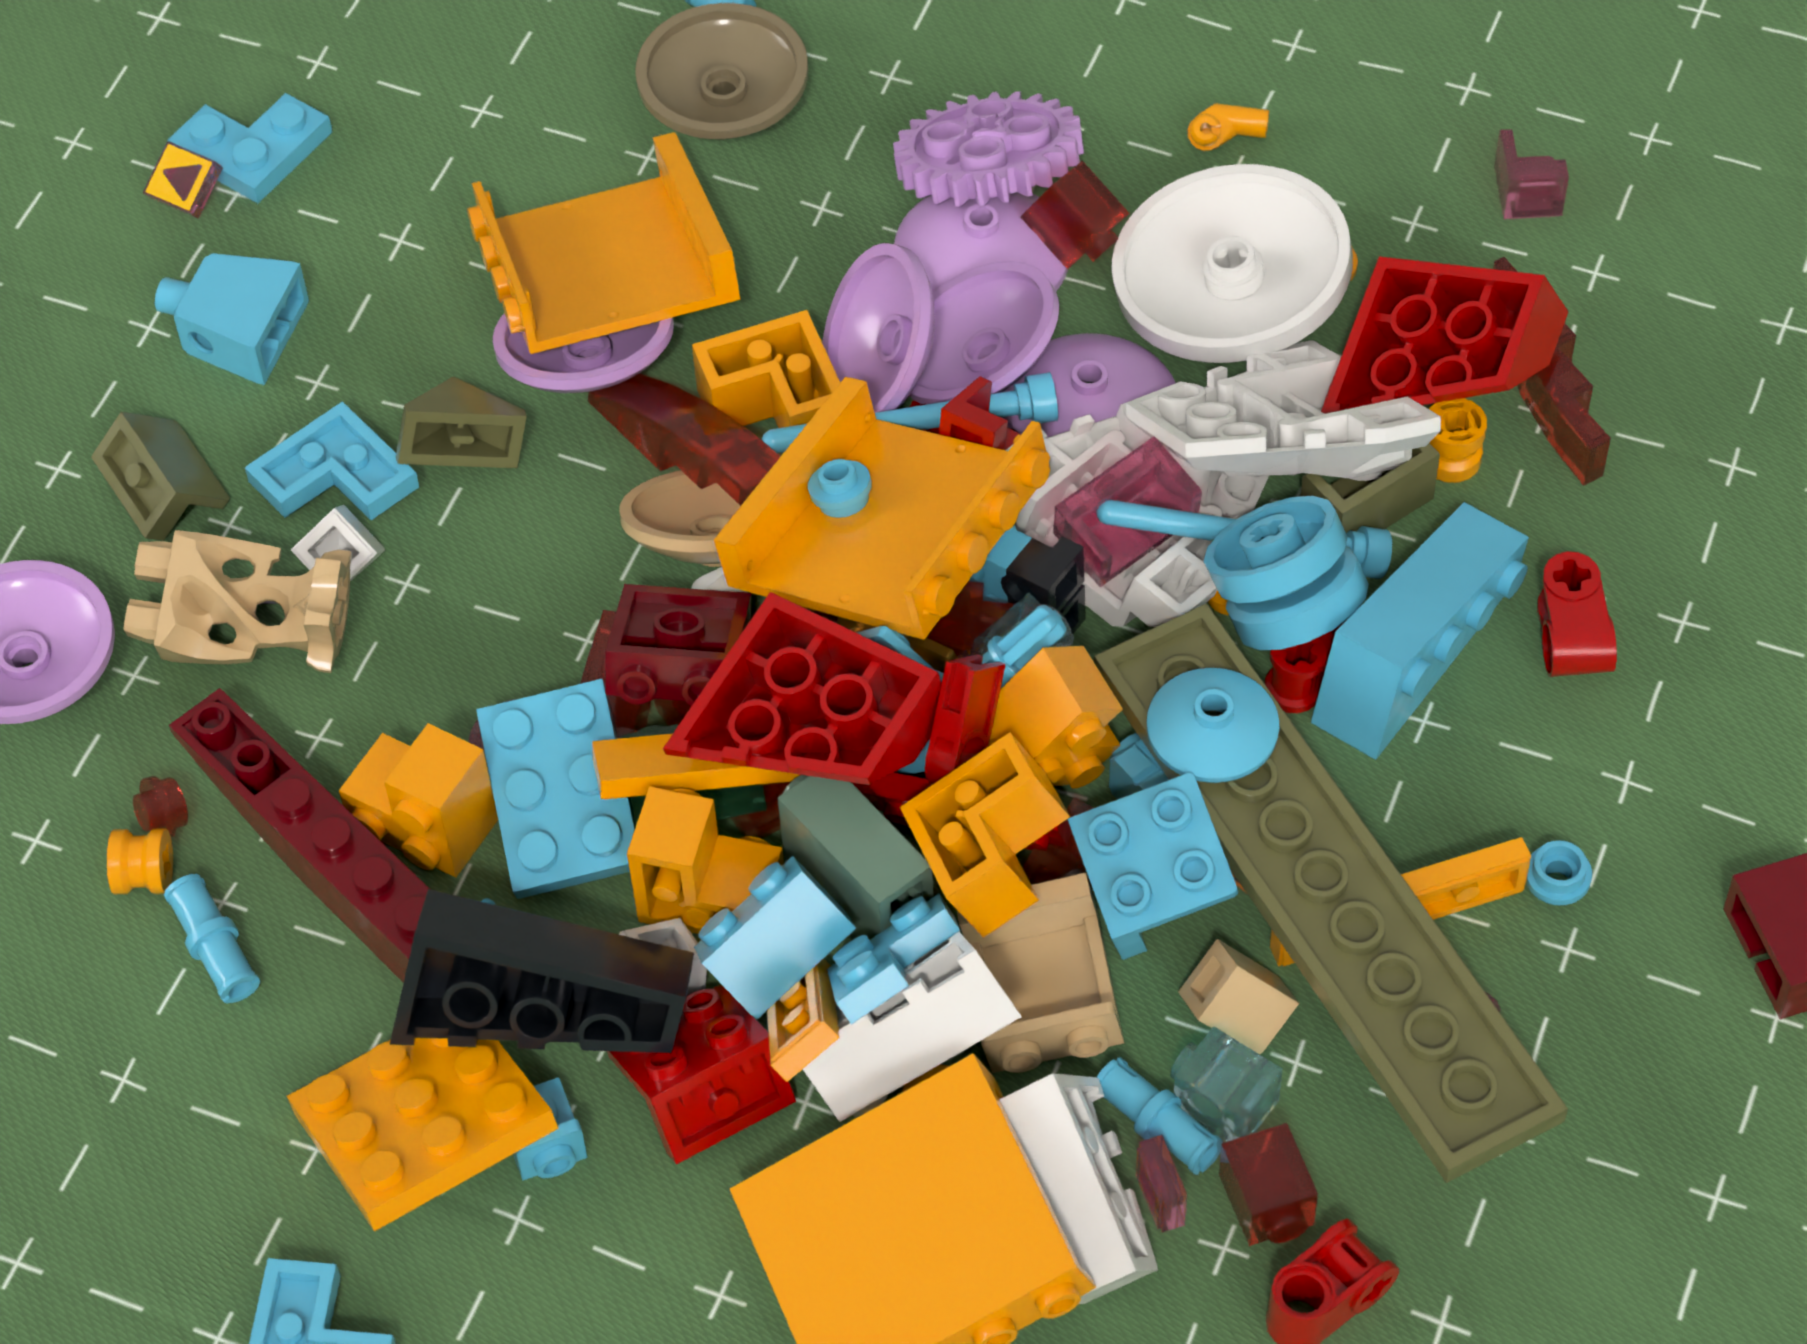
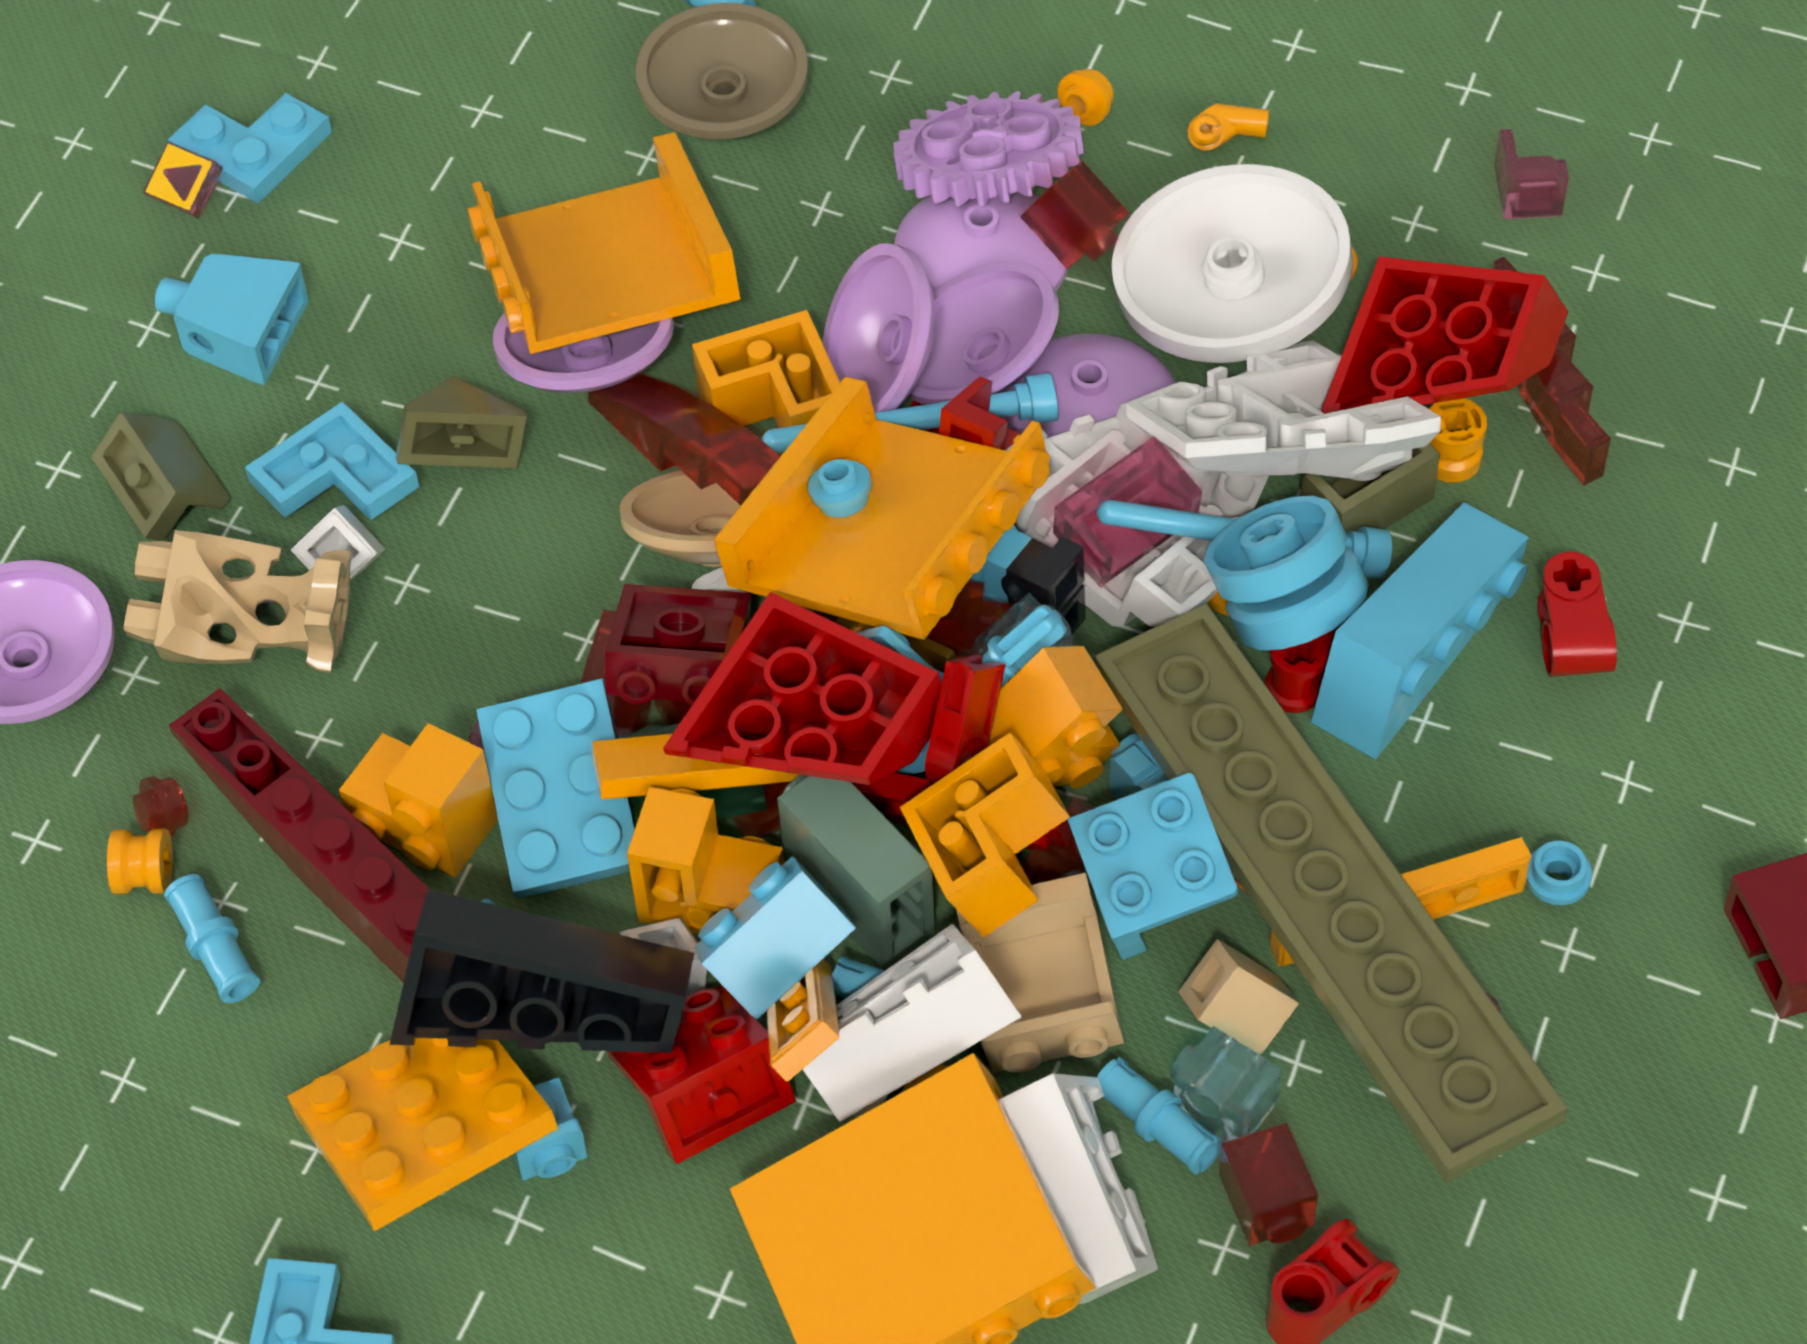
medium azure plate [827,894,960,1024] -> none
clear pink tile [1136,1135,1187,1233] -> none
medium azure dish [1147,668,1279,783] -> none
none -> light orange plate [1058,69,1114,126]

